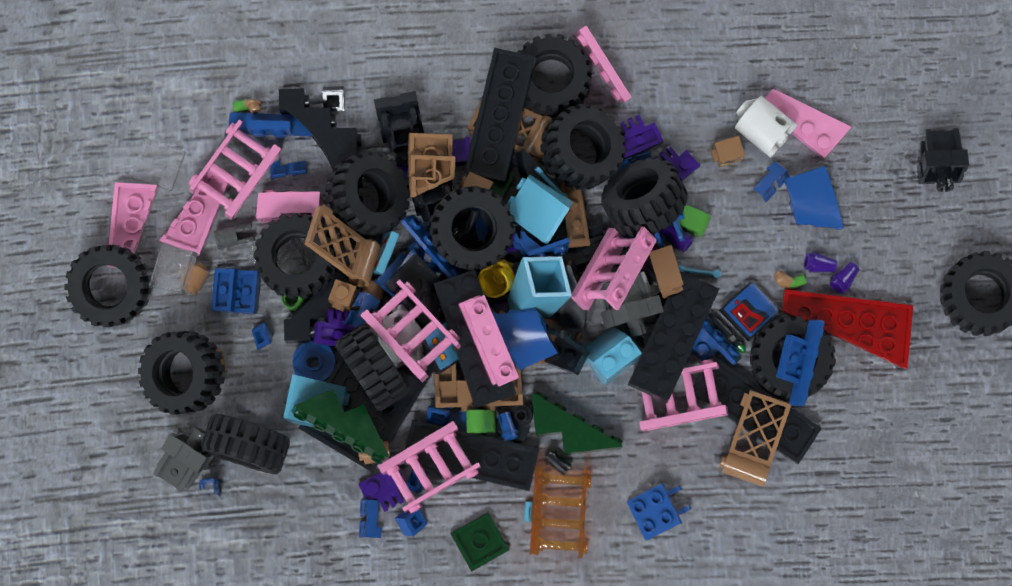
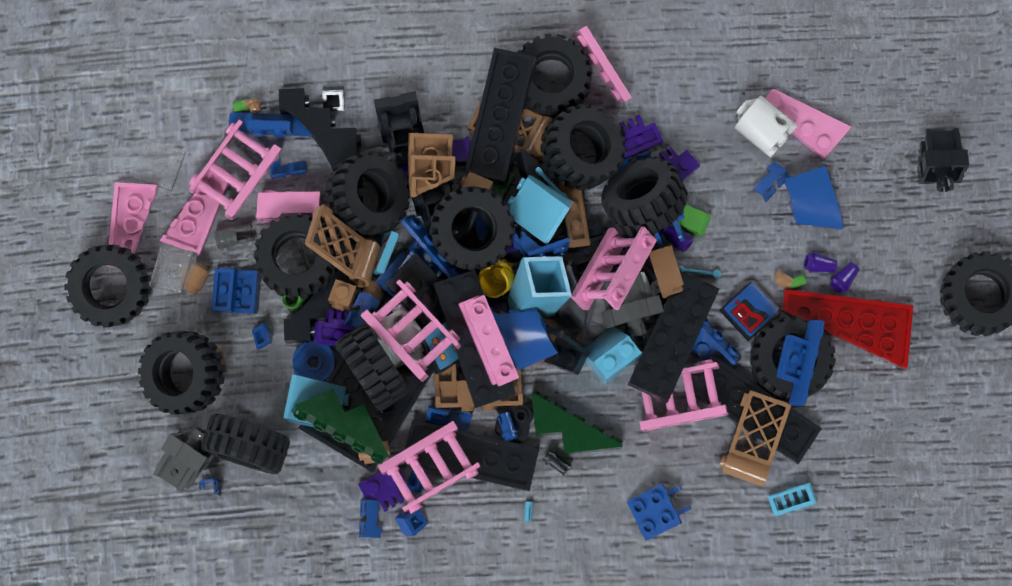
dark green tile [450,512,510,572] -> none
bright green beam [466,410,496,434] -> none
clear orange fence [530,466,592,559] -> none
black piece [708,313,746,353] -> none
medium nougat brick [711,136,745,167] -> none
none -> medium azure slope [768,482,817,517]

